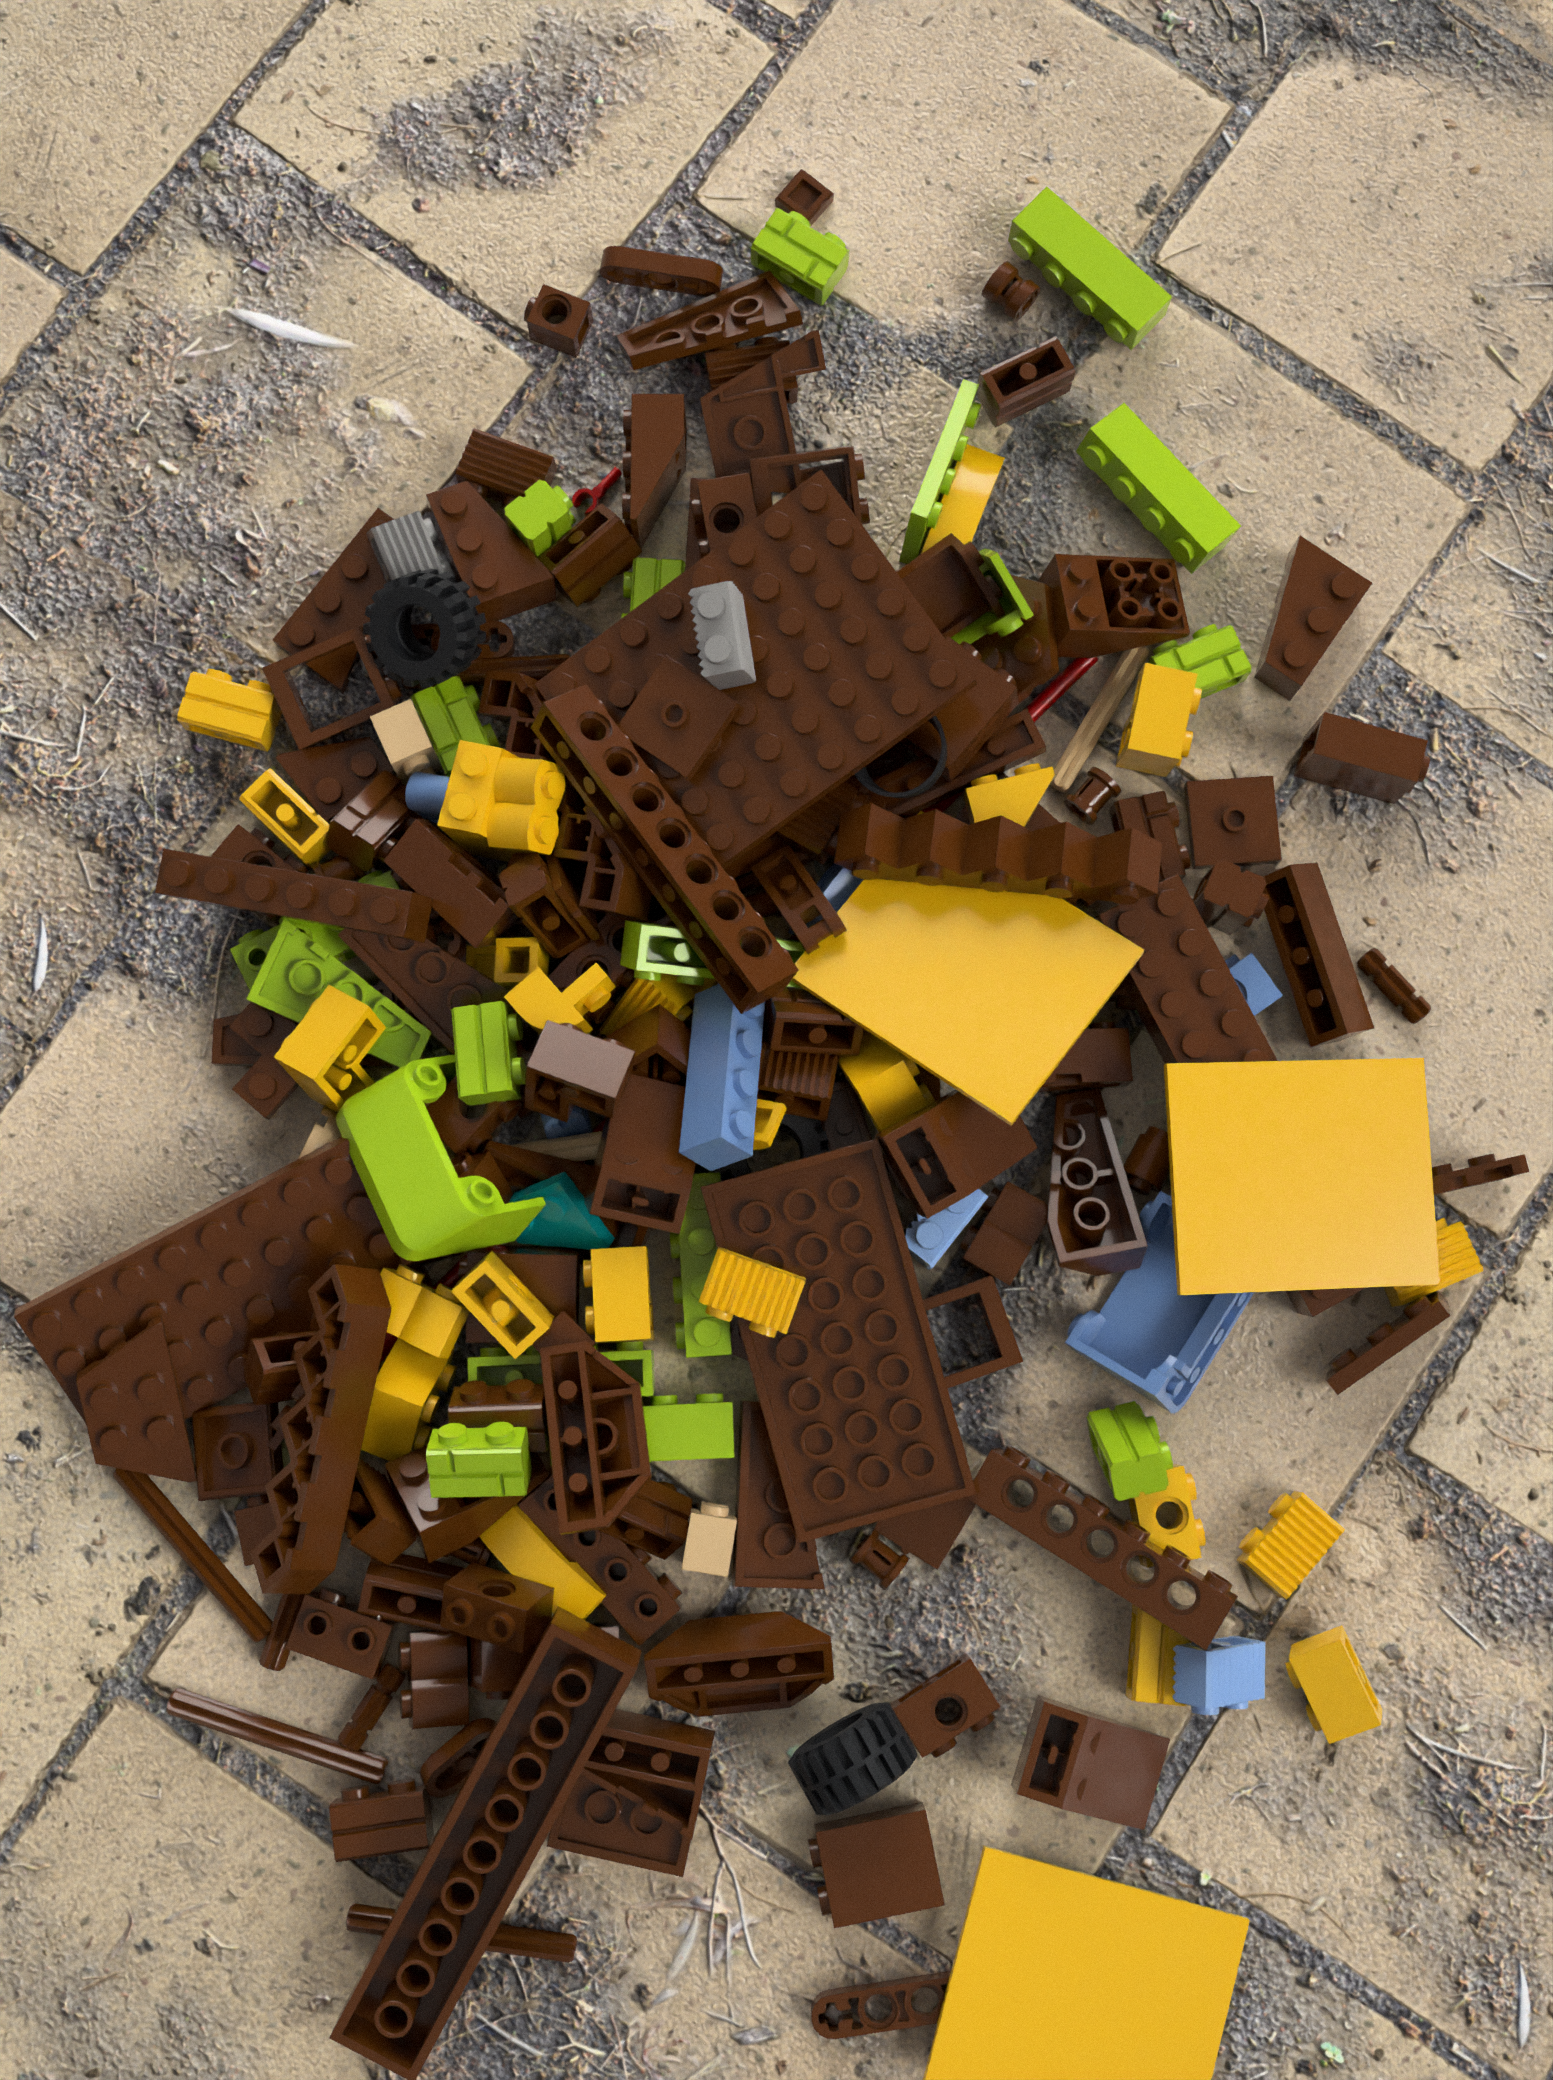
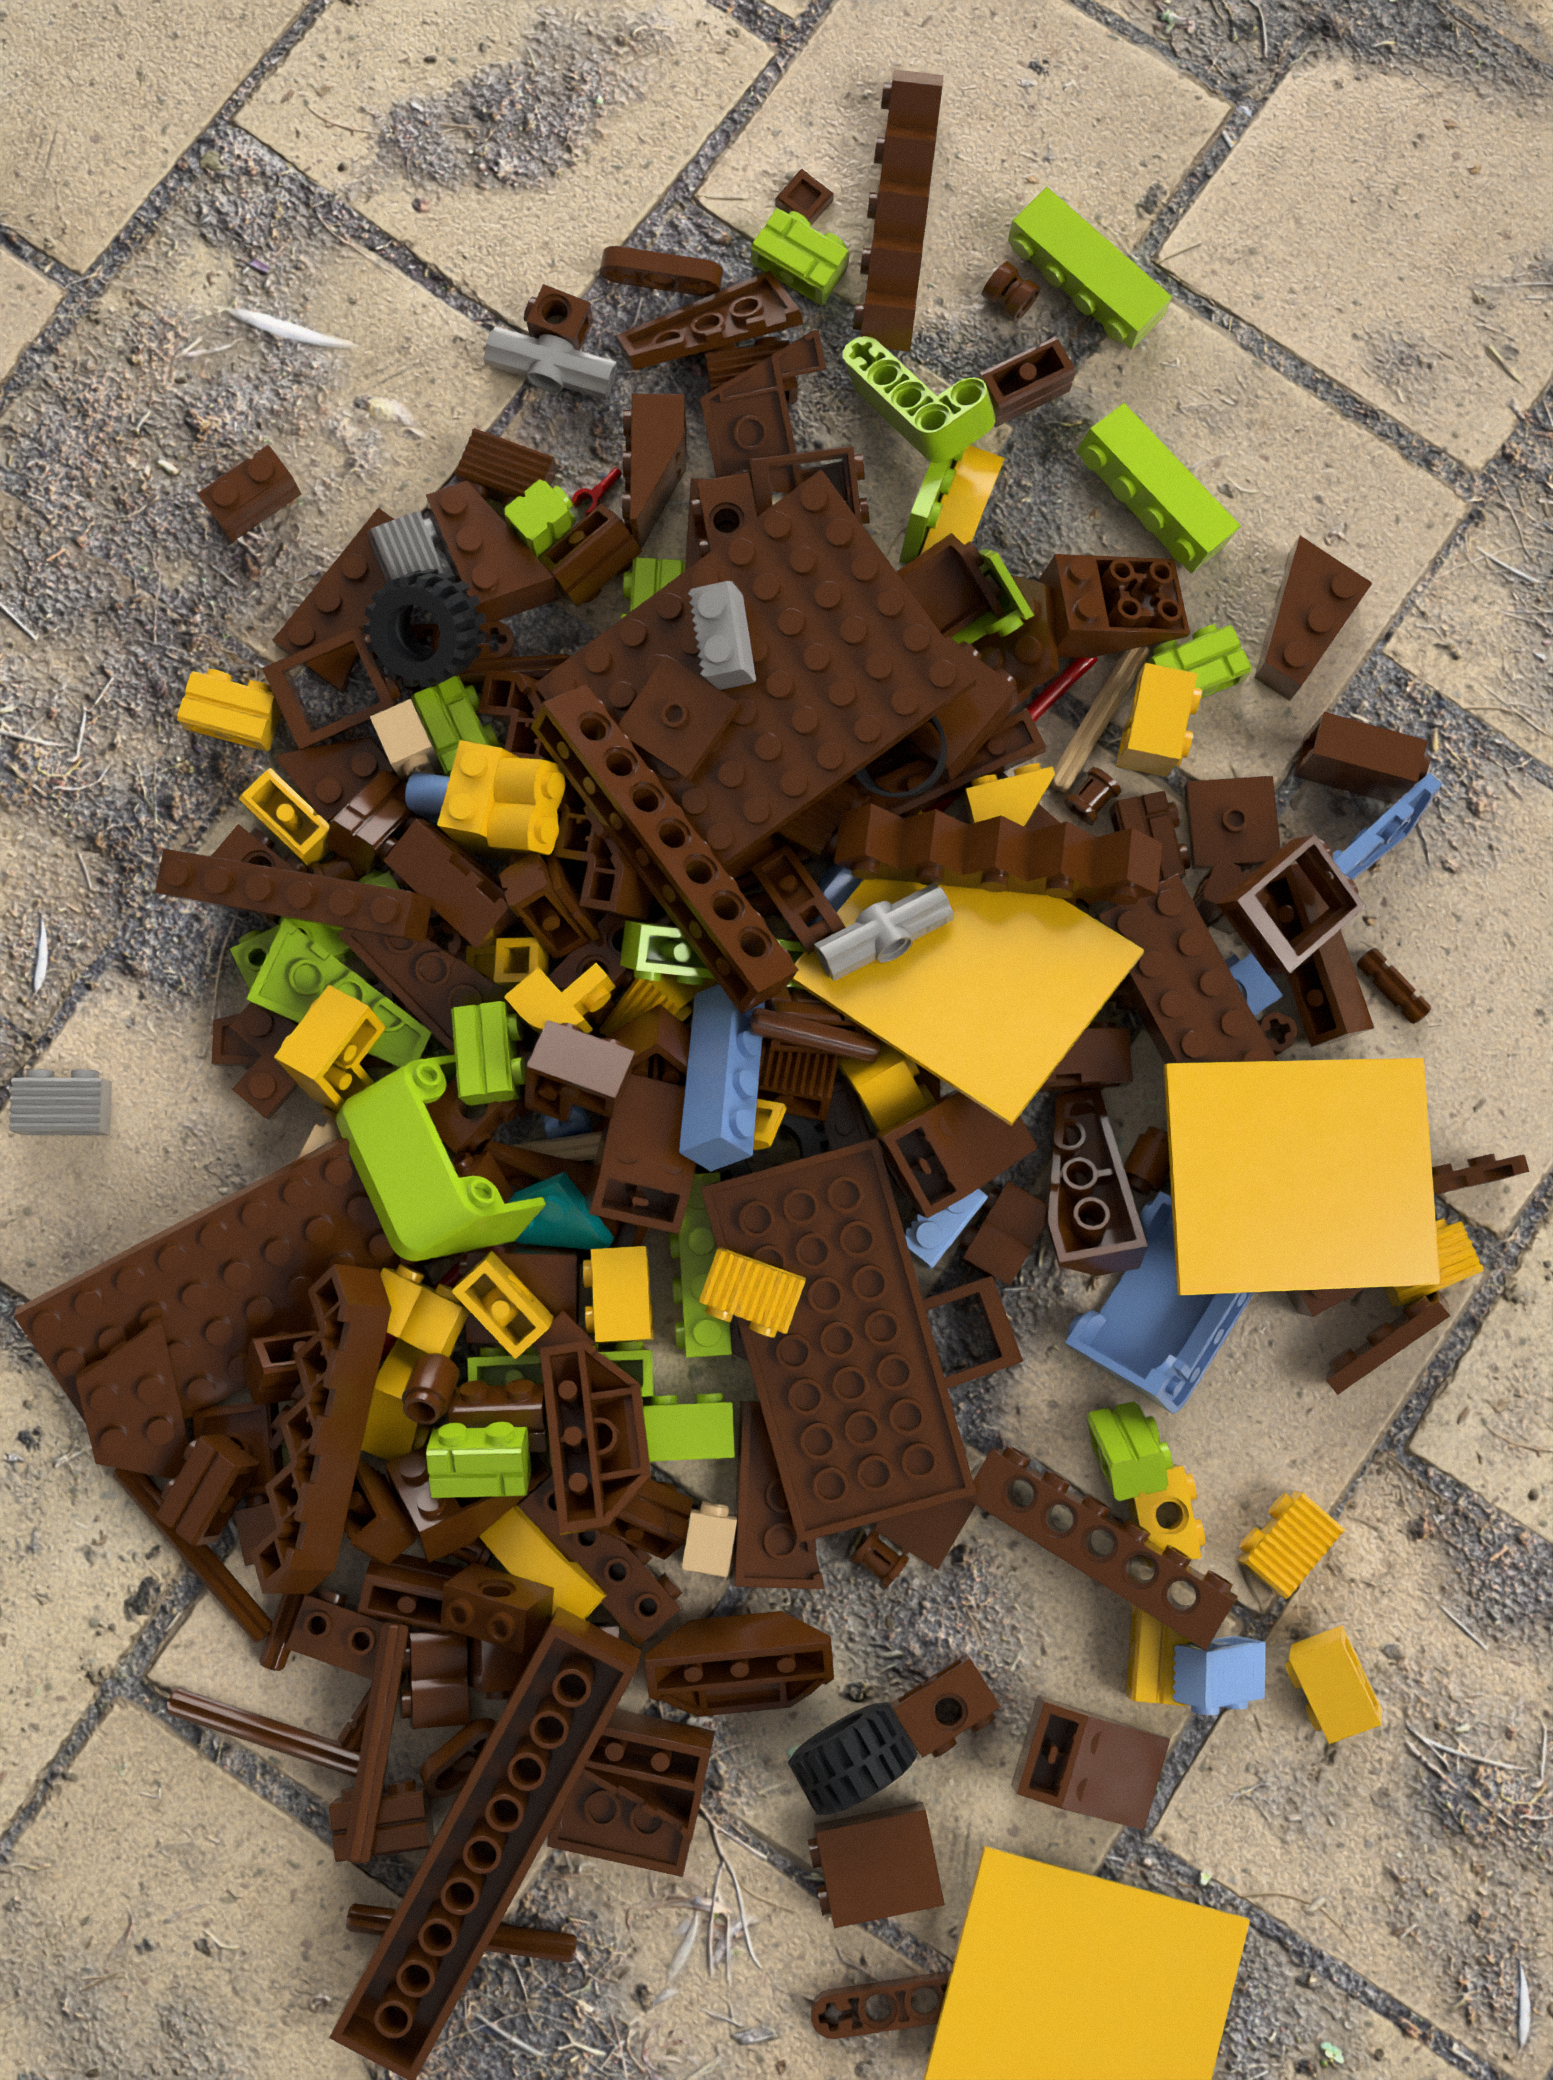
none -> light grey brick [9,1069,112,1136]
none -> reddish brown brick [156,1434,261,1546]
none -> reddish brown brick [197,445,302,542]
none -> reddish brown axle [343,1622,409,1864]
none -> reddish brown brick [402,1353,460,1424]
none -> light grey piece [484,326,617,400]
none -> reddish brown axle [749,1008,880,1063]
none -> light grey piece [814,883,954,981]
none -> lime beam [843,336,996,463]
none -> reddish brown brick [853,69,944,352]
none -> reddish brown window [1217,834,1366,976]
none -> reddish brown bush [1257,1012,1298,1056]
none -> medium blue wing [1315,772,1442,889]

